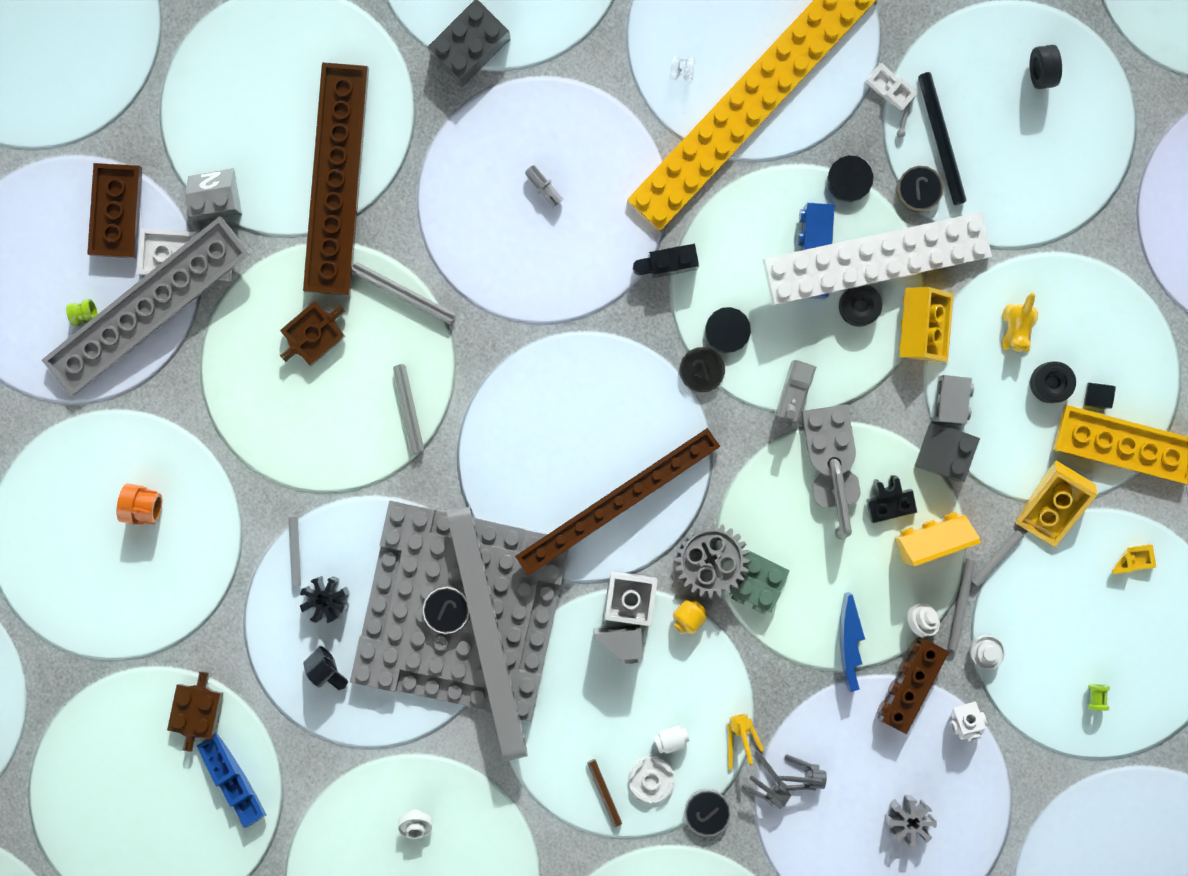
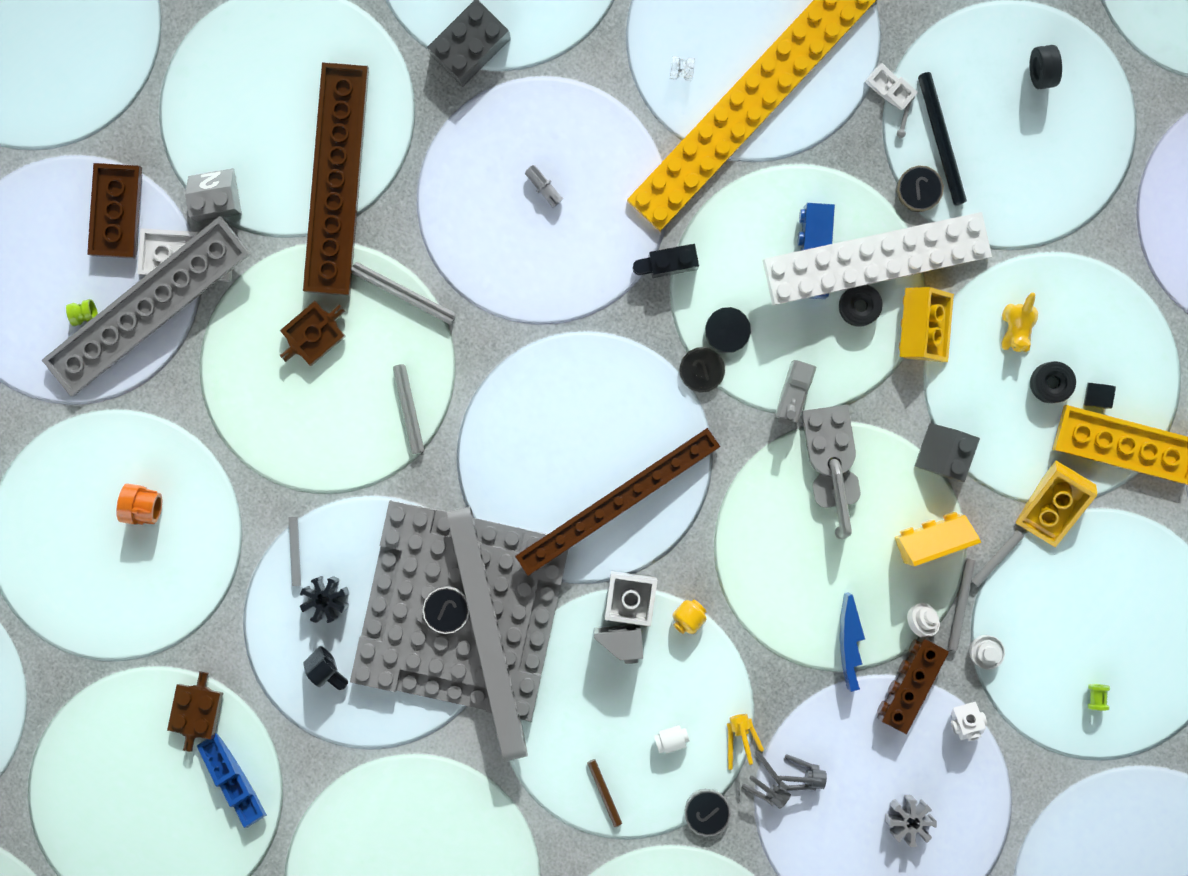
white plate [398,810,432,839] -> none
white tile [629,756,674,803] -> none
light grey gear [675,523,751,599] -> none
sand green plate [731,550,790,614] -> none
black tile [827,155,874,202] -> none
black plate [866,475,917,523] -> none
light grey brick [933,375,974,425] -> none
yellow slope [1112,544,1156,574] -> none

